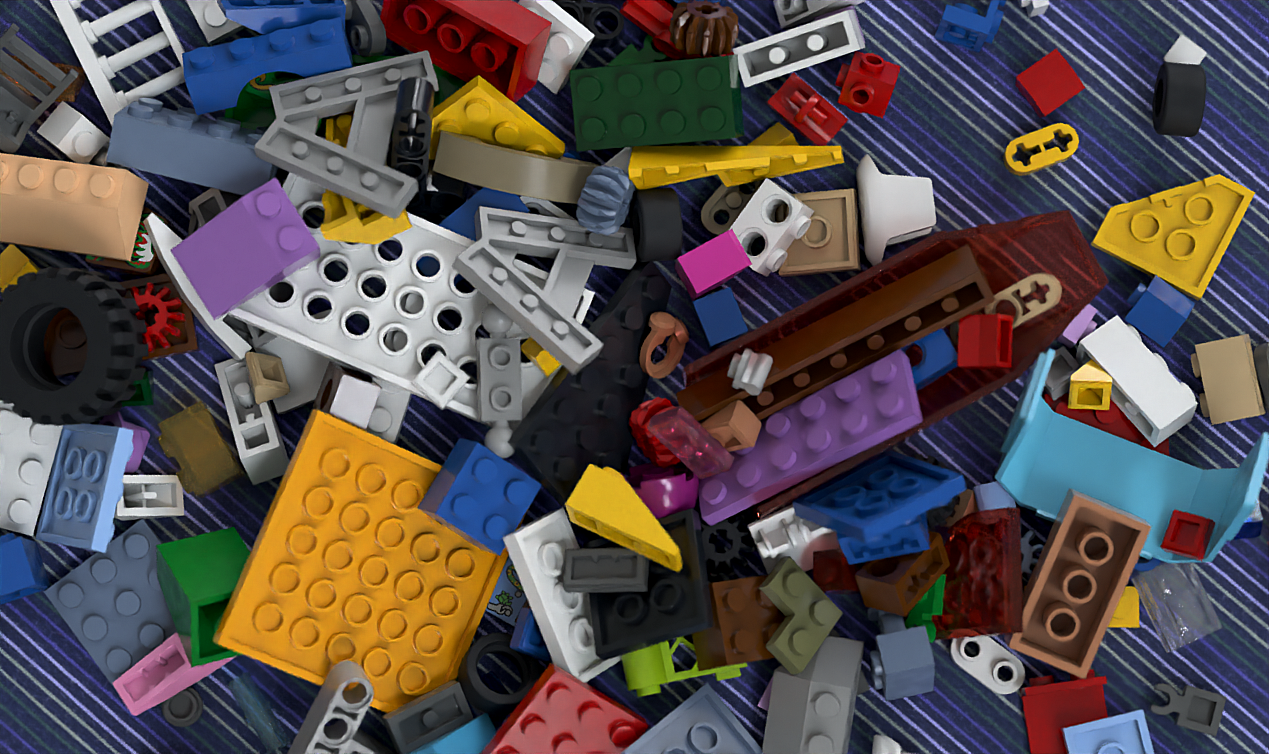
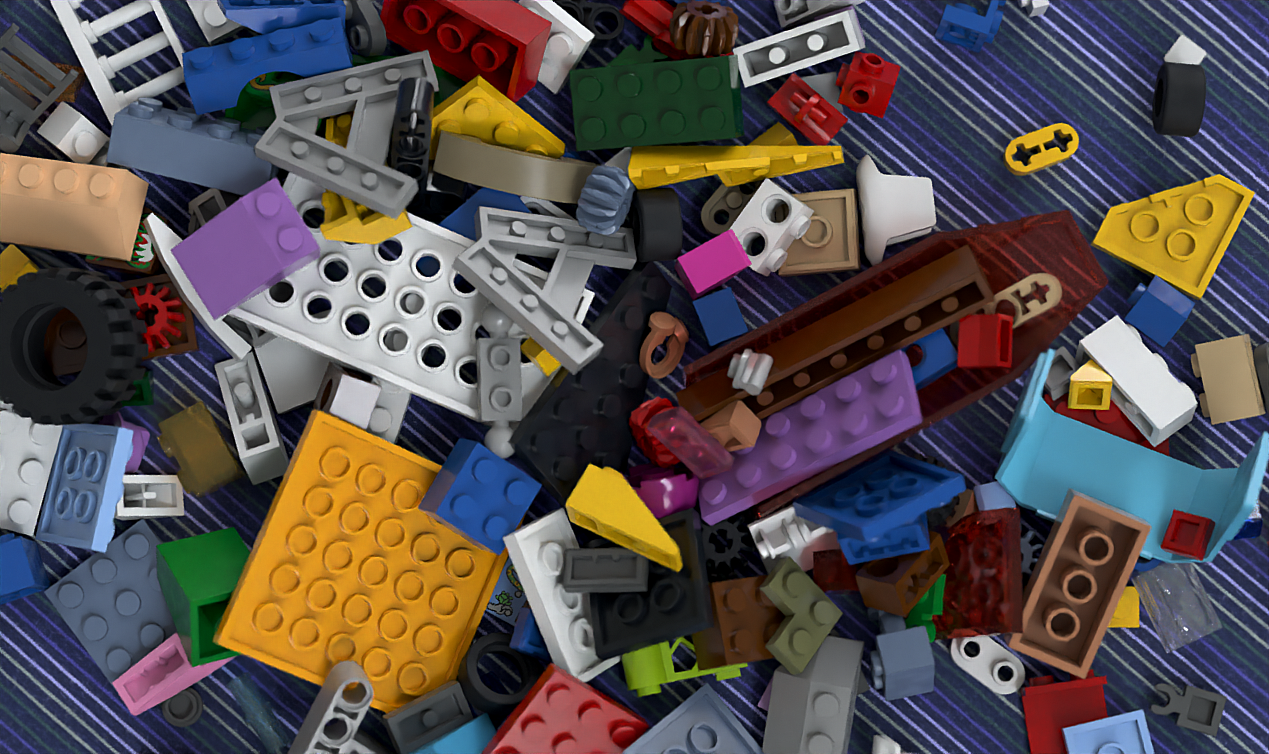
tan slope [245,351,290,405] -> none
white tile [411,351,470,410] -> none
red piece [1015,49,1086,118] -> none
lavender plate [1057,302,1097,349] -> none
none -> light grey tile [801,71,843,113]

